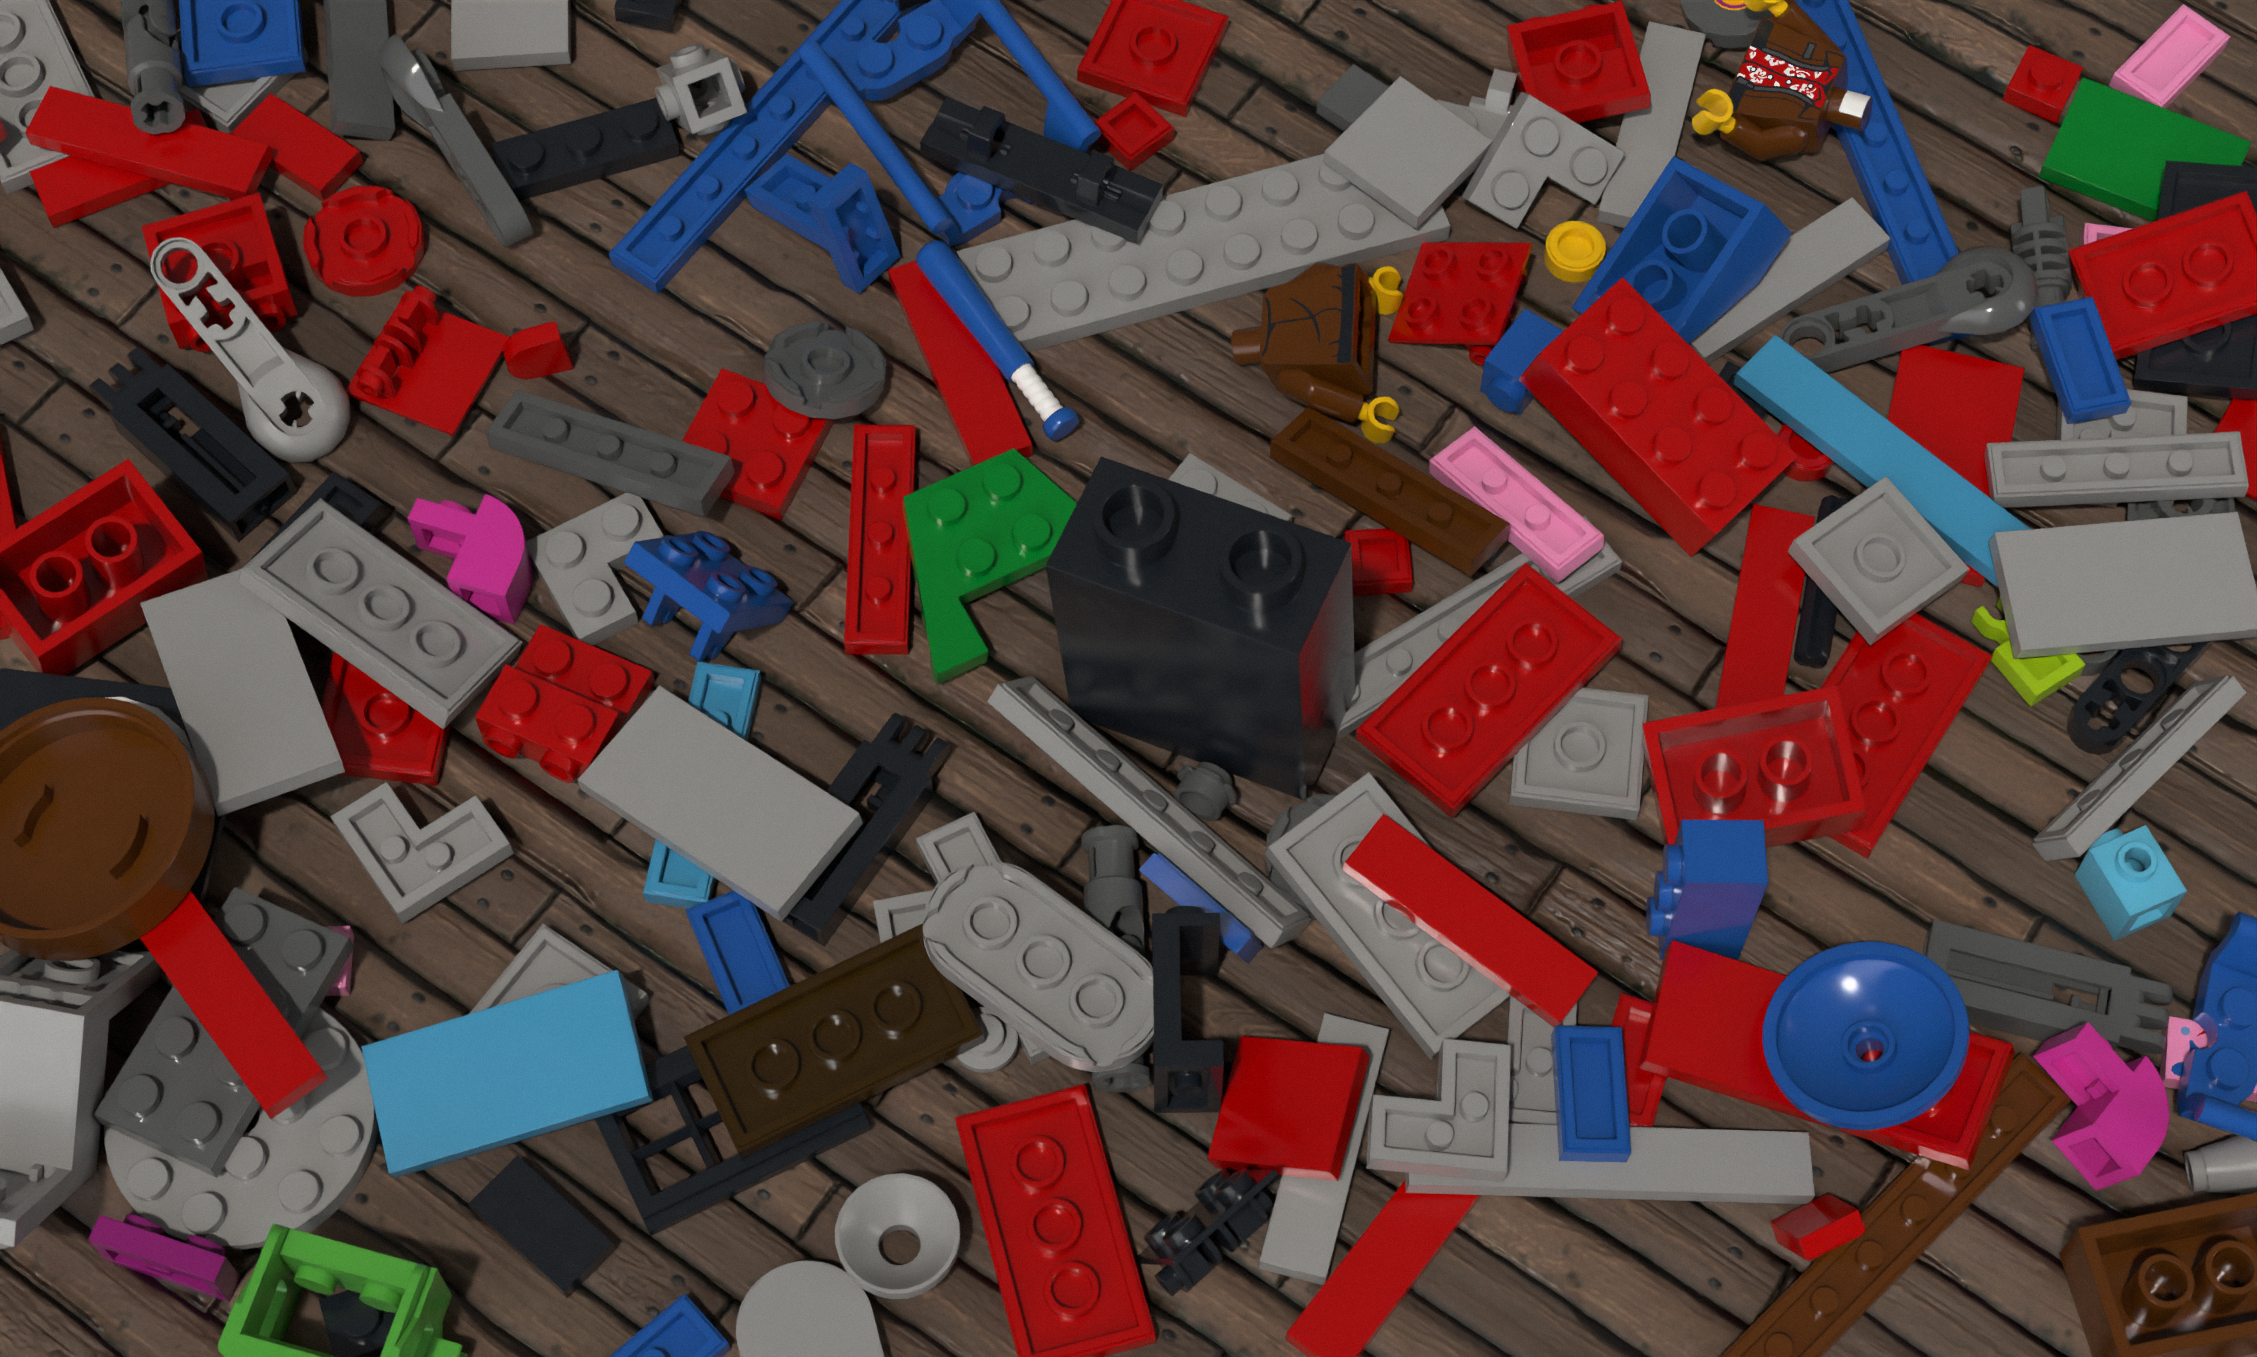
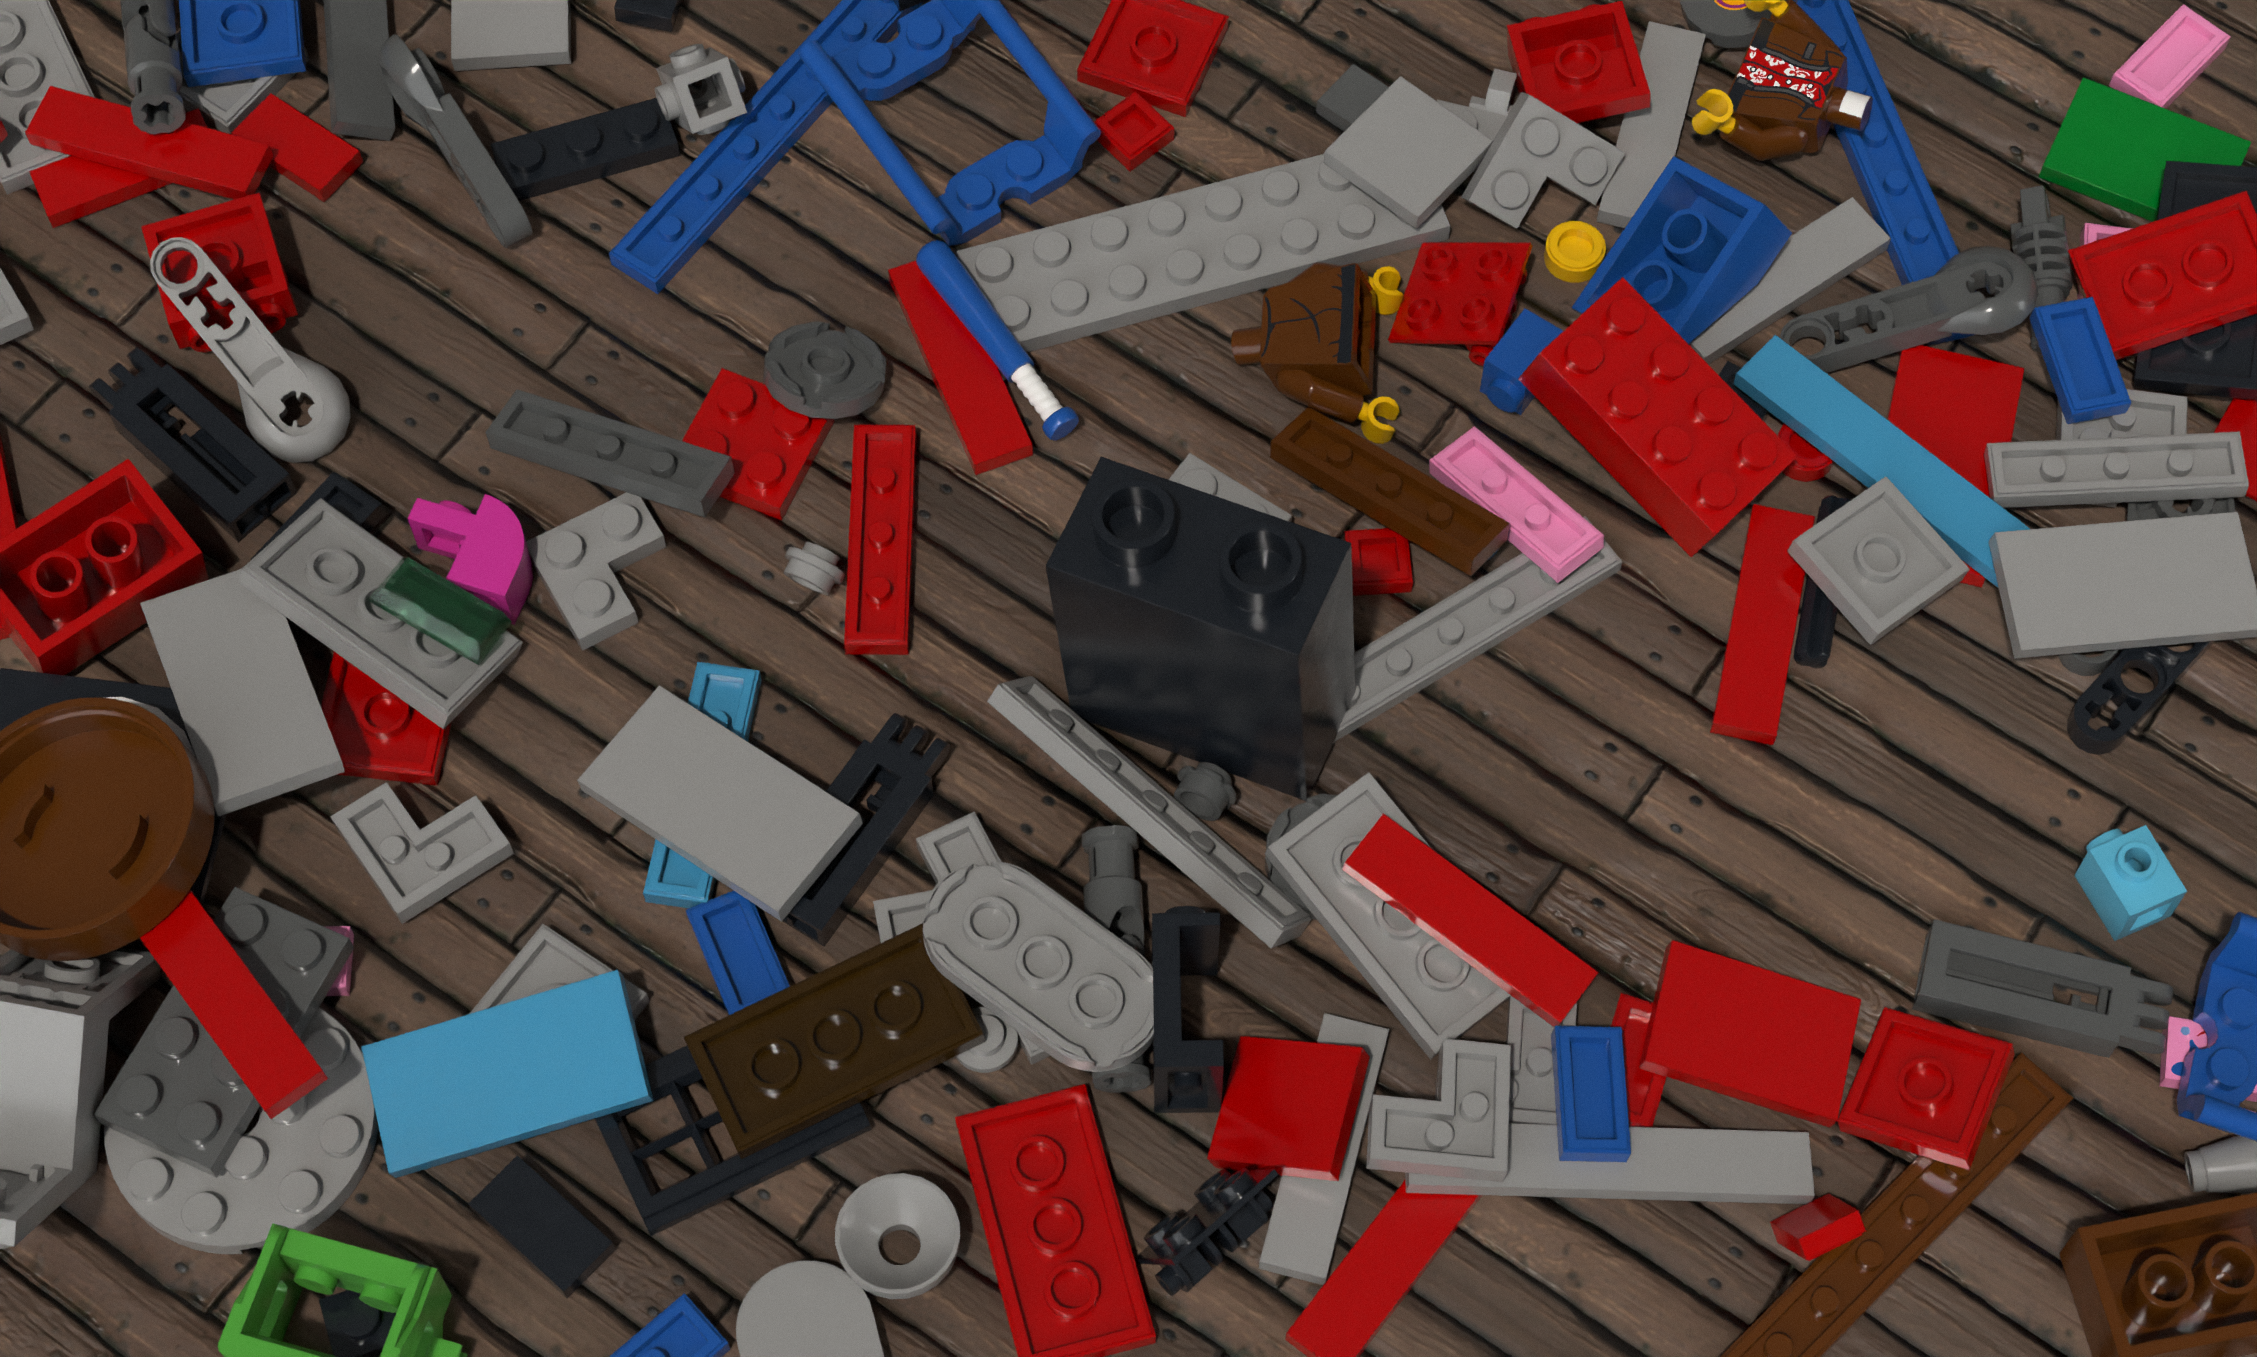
magenta plate [88,1214,241,1302] -> none
red tile [303,186,425,297] -> none
red hinge [345,285,510,437] -> none
red plate [475,624,655,783] -> none
red tile [503,321,574,380] -> none
blue plate [624,531,794,662] -> none
blue bracket [744,153,901,294] -> none
green wing [902,448,1077,685] -> none
black hinge [920,97,1163,244] -> none
blue tile [1139,853,1263,963] -> none
red tile [1356,562,1622,818] -> none
light grey tile [1508,688,1649,820] -> none
red brick [1642,685,1867,848] -> none
blue brick [1646,820,1768,960] -> none
blue dish [1763,941,1970,1130] -> none
red tile [1821,613,1993,859] -> none
lime plate [1971,596,2086,707] -> none
red plate [2002,45,2084,124] -> none
light grey tile [2032,675,2246,861] -> none
dark pink brick [2033,1022,2169,1191] -> none
none -> clear green tile [369,557,512,665]
none -> light grey plate [783,542,845,595]

